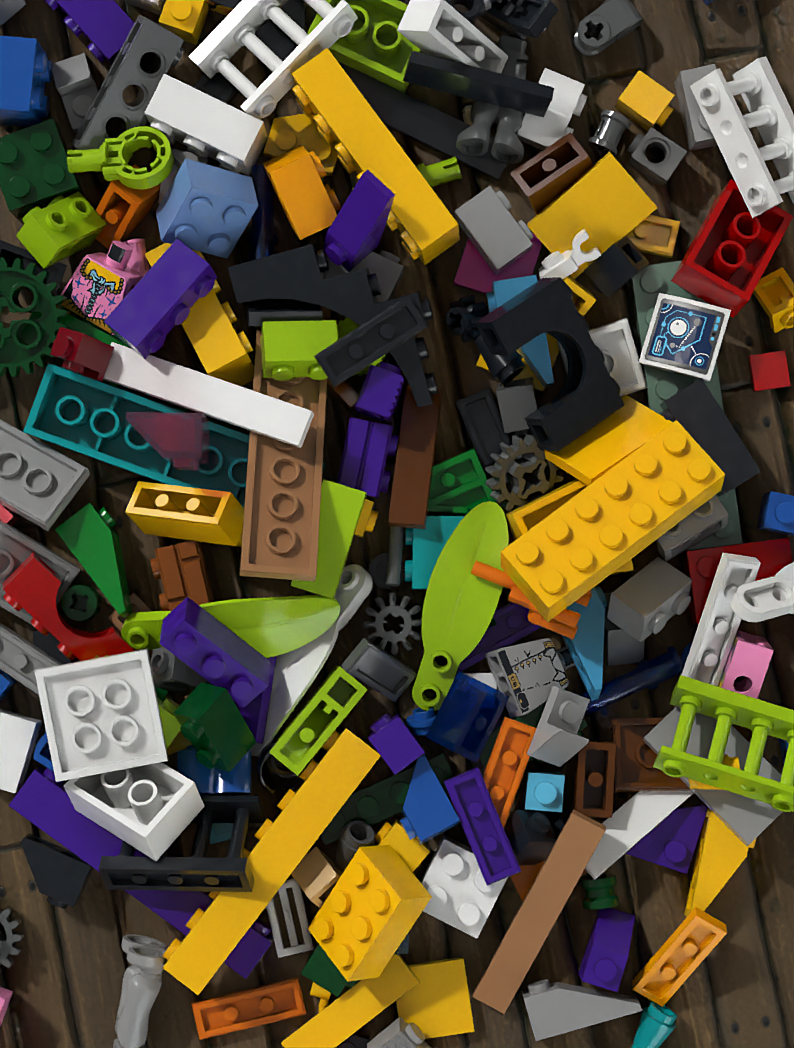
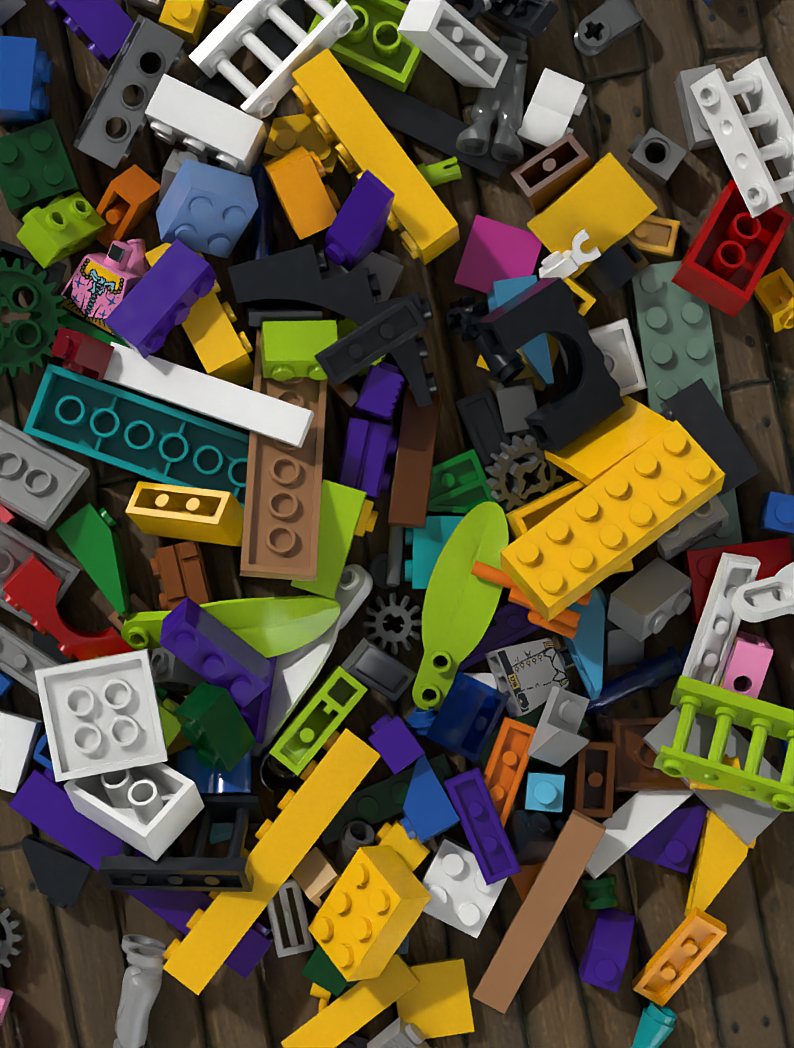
light grey slope [52,53,108,133] -> none
dark green wheel [61,585,101,621] -> none
lime pin [67,126,174,189] -> none
clear pink slope [126,412,209,470] -> none
orange tile [191,977,307,1040] -> none
black tile [403,51,554,117] -> none
light grey brick [453,186,533,275] -> none
light grey slope [522,979,642,1041] -> none
dark grey bush [587,109,632,157] -> none
yellow brick [615,70,674,131] -> none
slope [638,293,731,382] -> none
red tile [748,350,791,392] -> none

